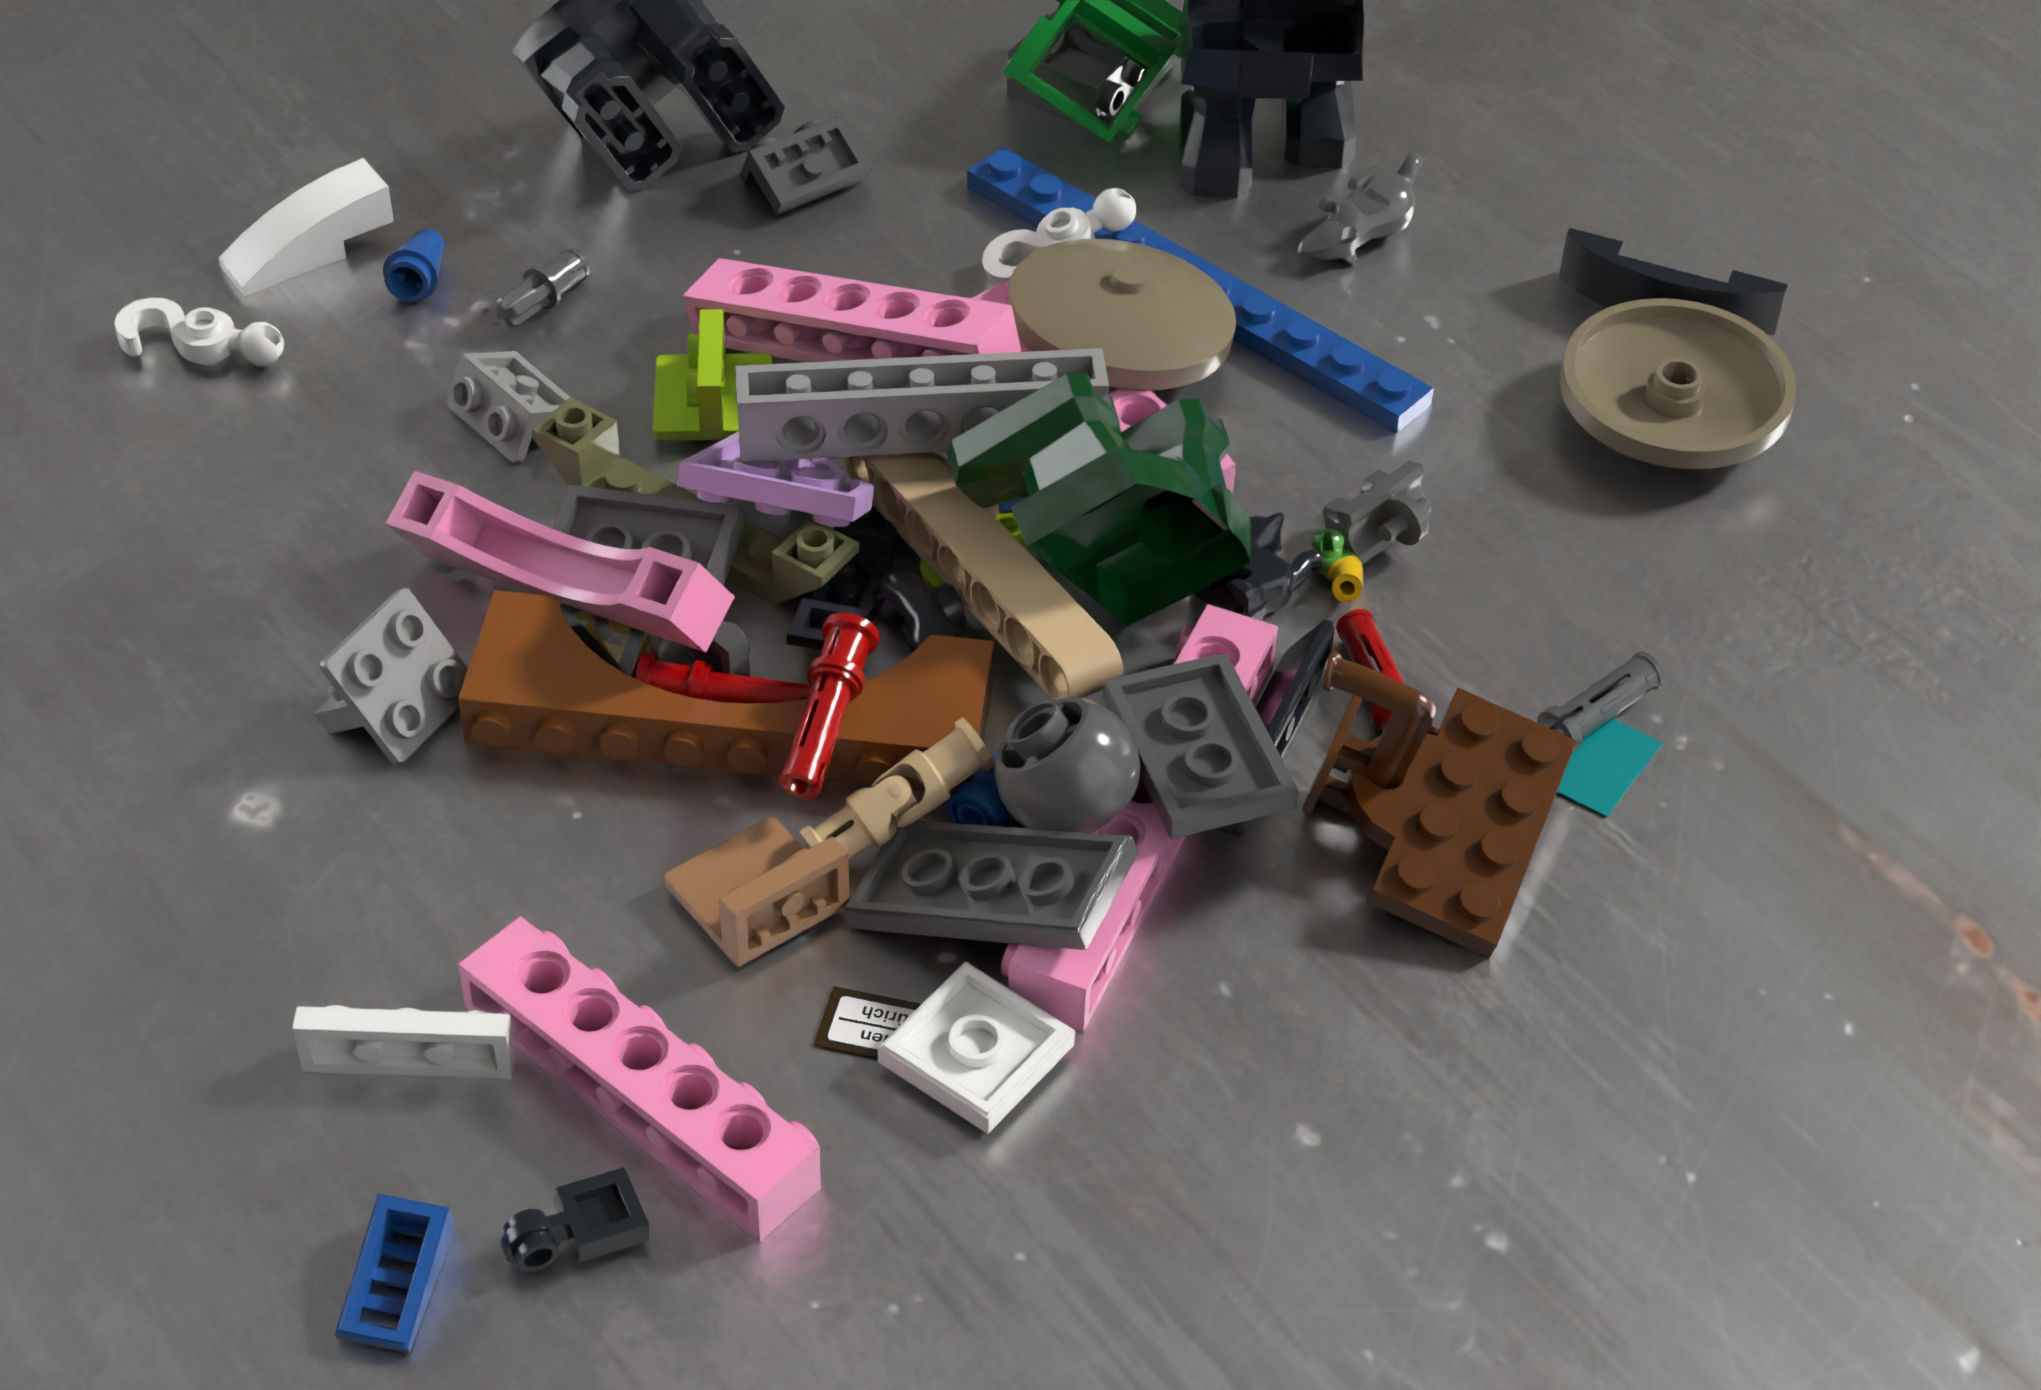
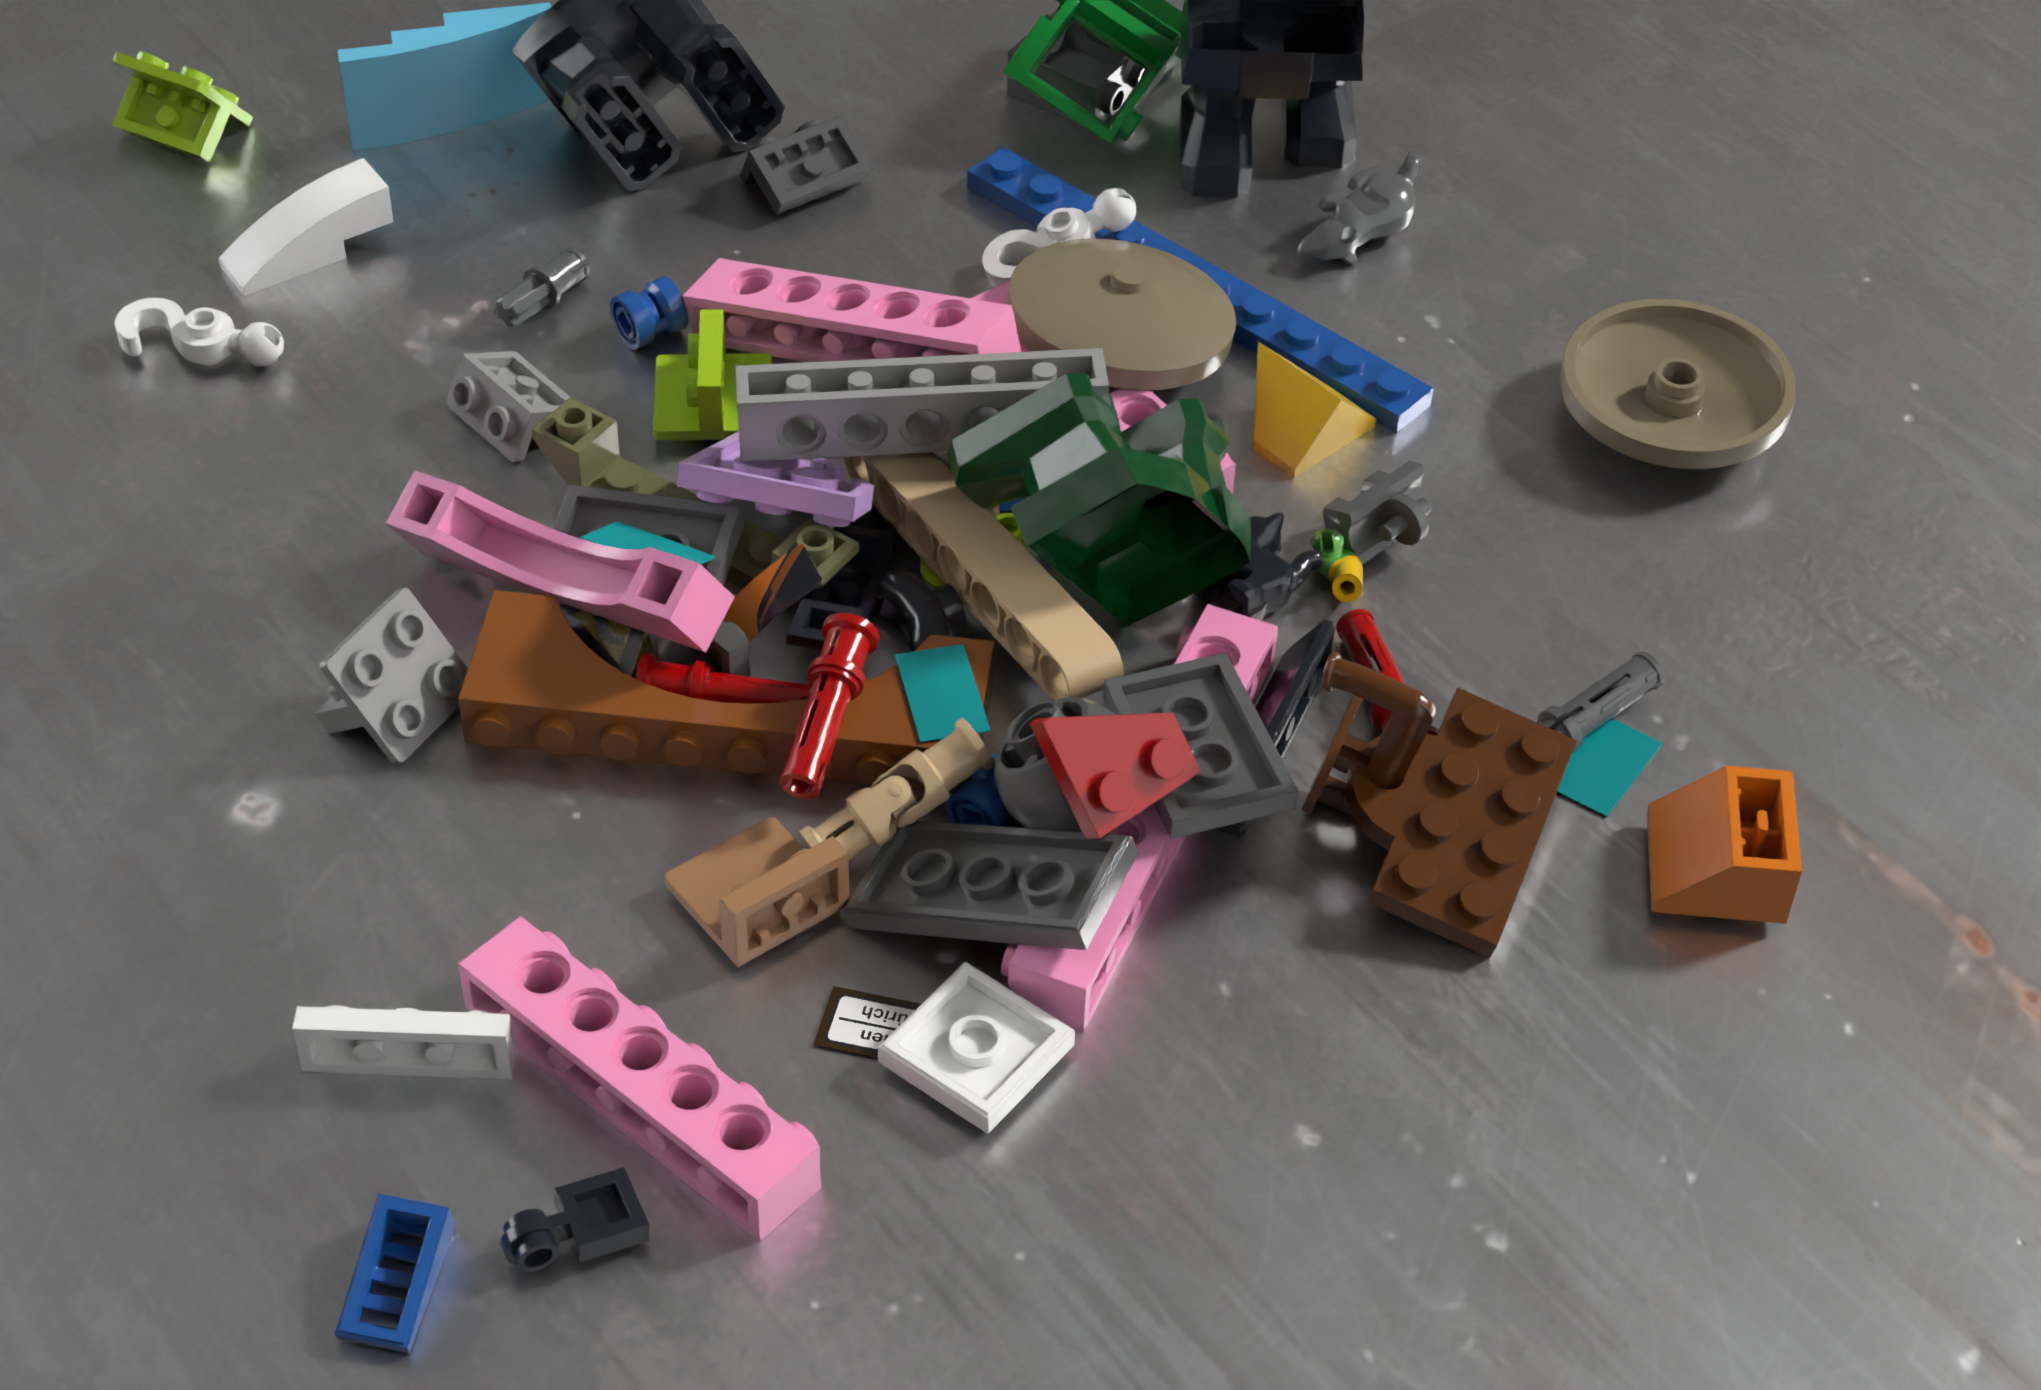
blue cone [383,229,445,302] -> none
black slope [1559,228,1788,335] -> none
none -> lime bracket [112,51,253,163]
none -> medium azure slope [337,2,551,151]
none -> teal sticker [580,521,716,565]
none -> blue wheel [610,276,689,350]
none -> sticker [723,544,823,643]
none -> teal sticker [895,644,991,743]
none -> red wing [1029,712,1202,839]
none -> yellow slope [1253,342,1376,478]
none -> orange slope [1647,765,1802,924]

